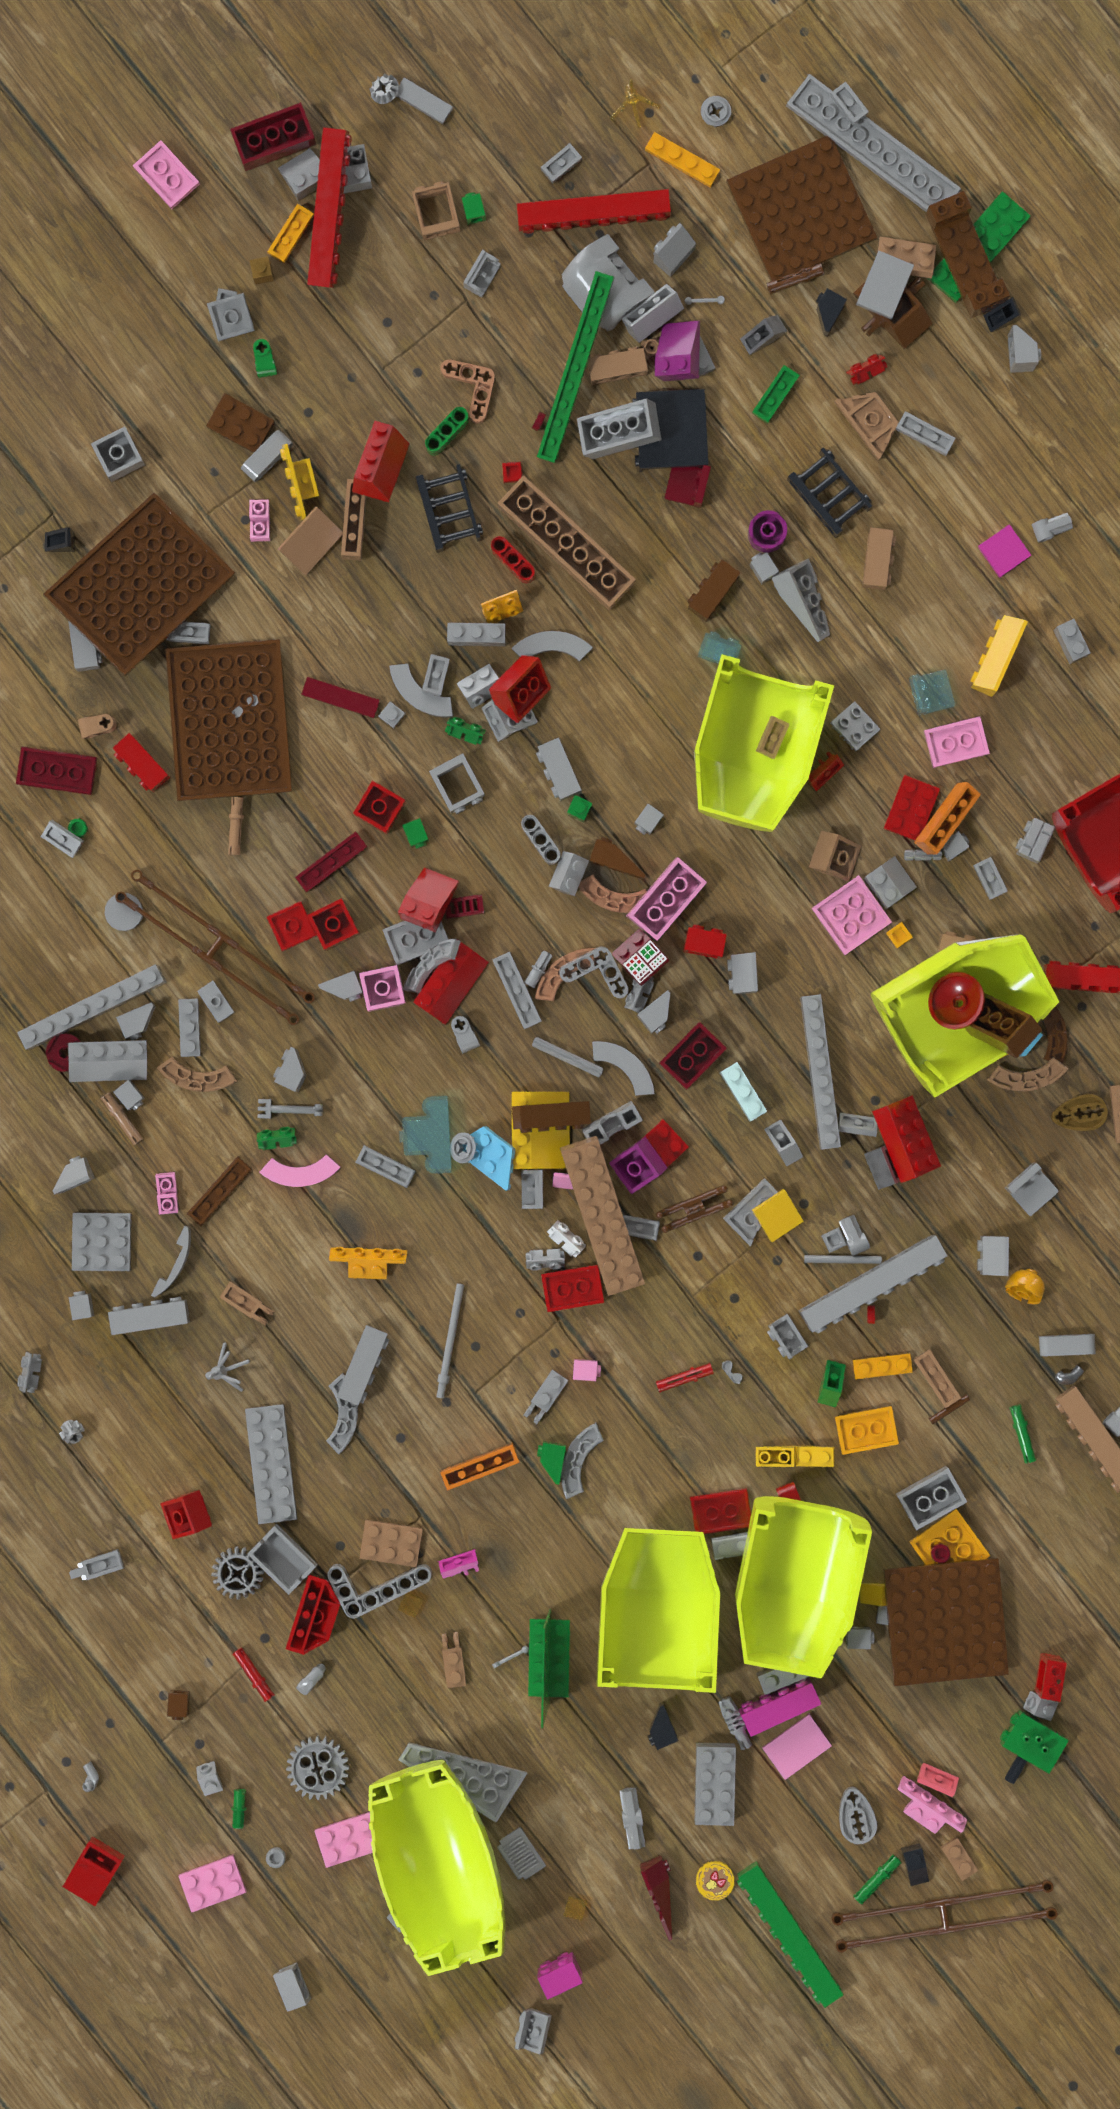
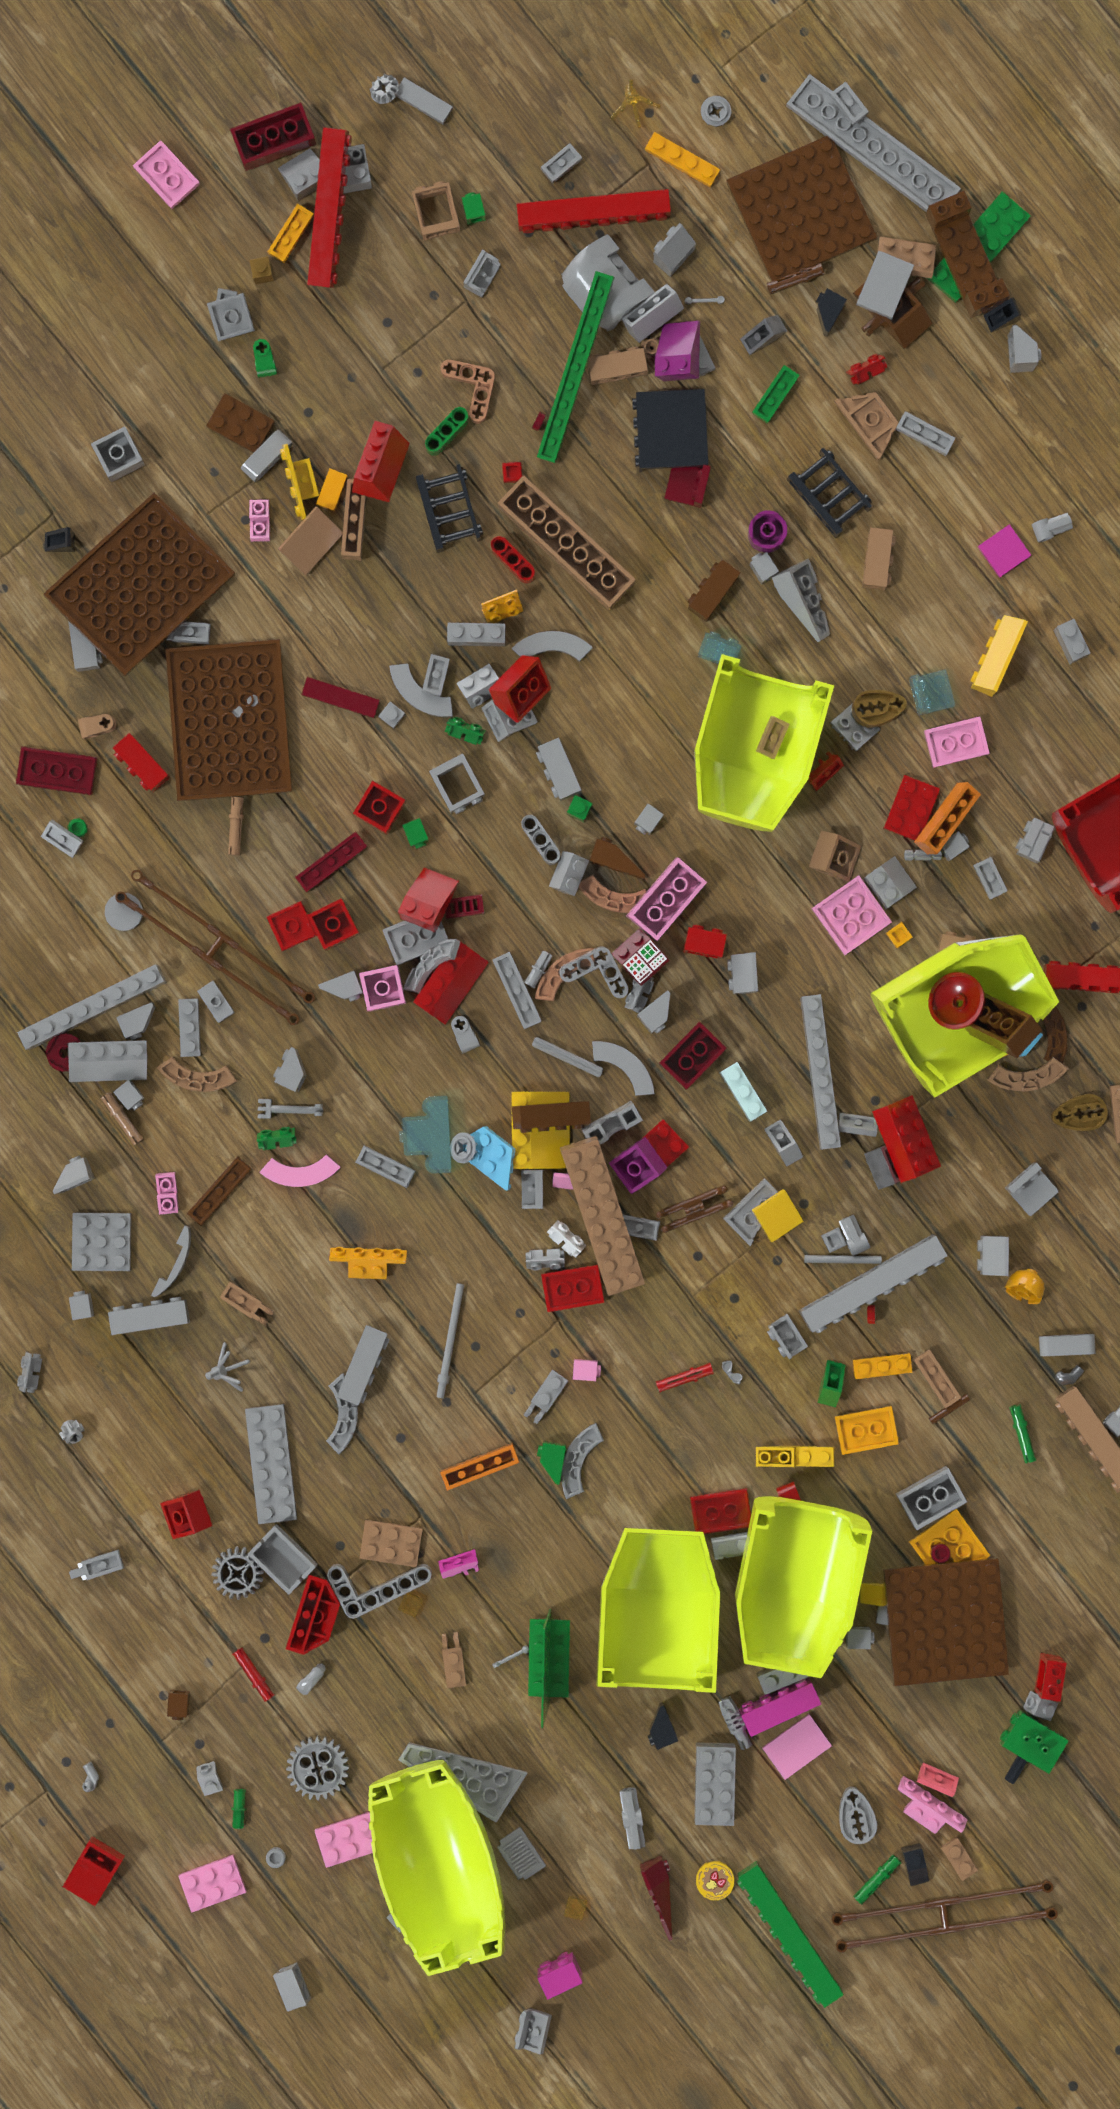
light grey brick [577,398,662,459] -> none
none -> light orange tile [316,468,348,511]
none -> pearl gold piece [852,690,907,728]

